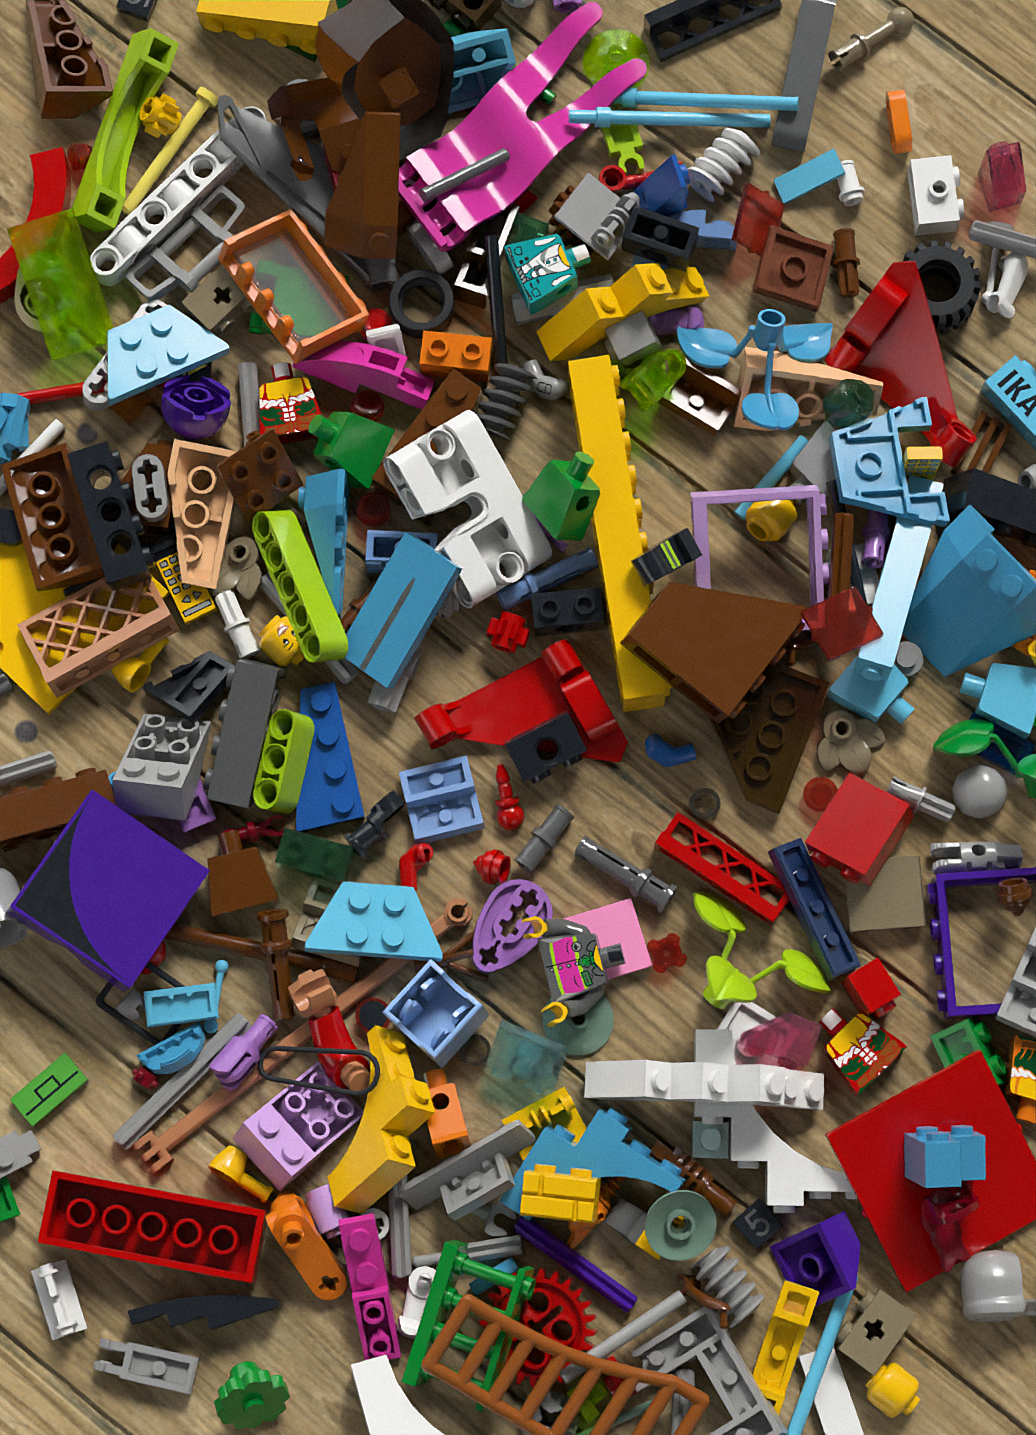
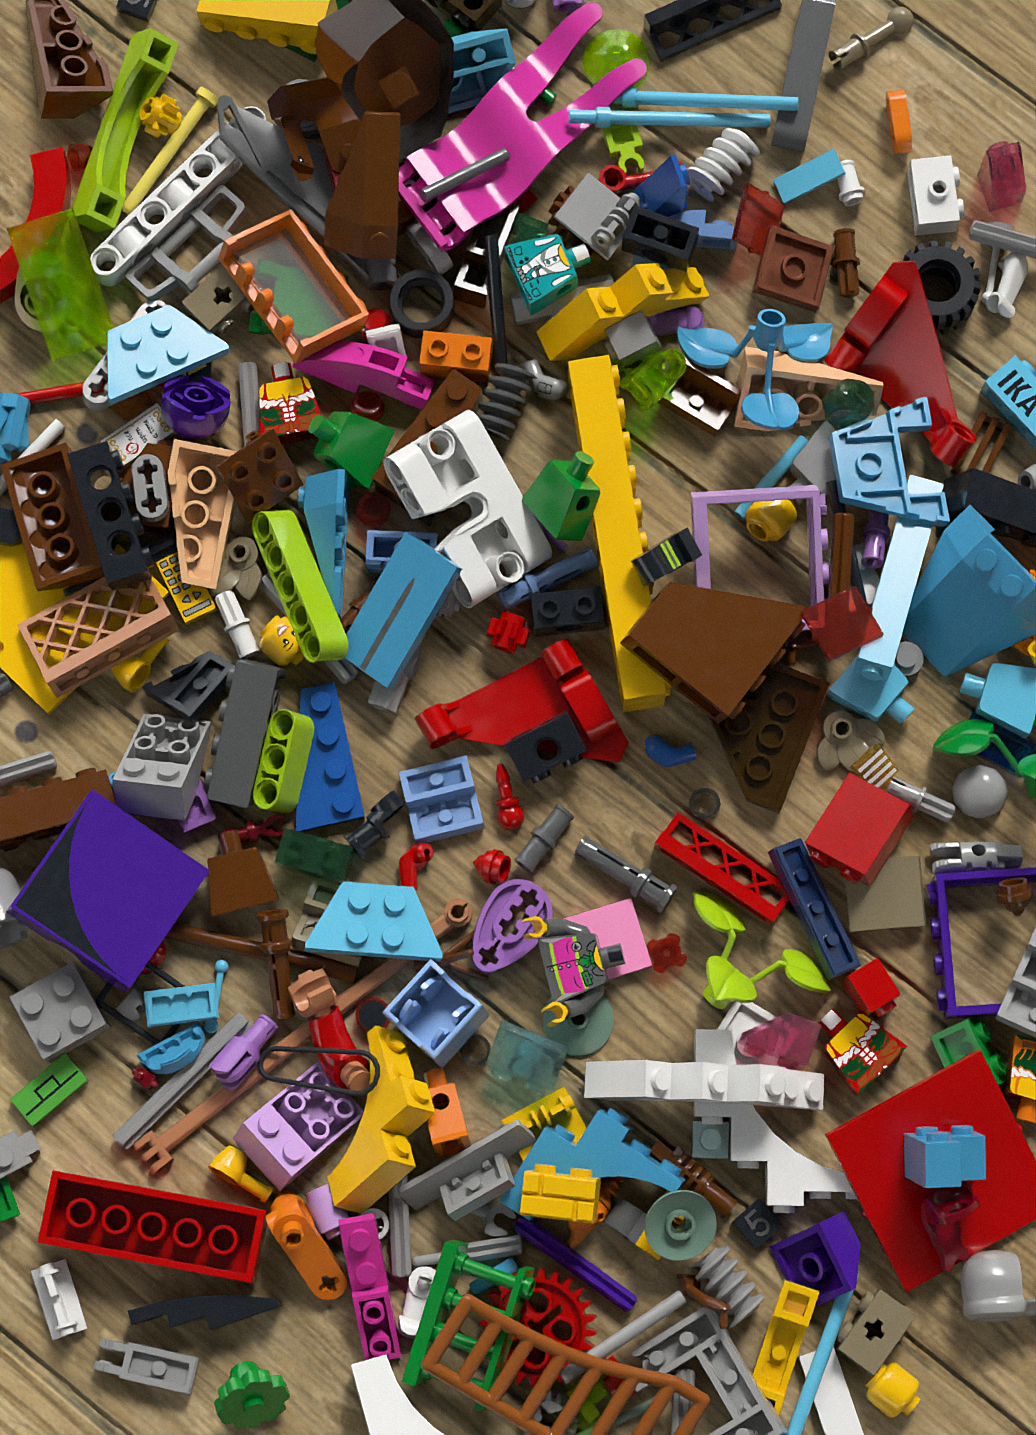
clear red plate [803,777,838,812] -> none
yellow tile [903,447,943,482] -> none
none -> light grey brick [10,962,112,1063]
none -> white tile [101,403,177,471]
none -> clear yellow tile [850,743,899,788]

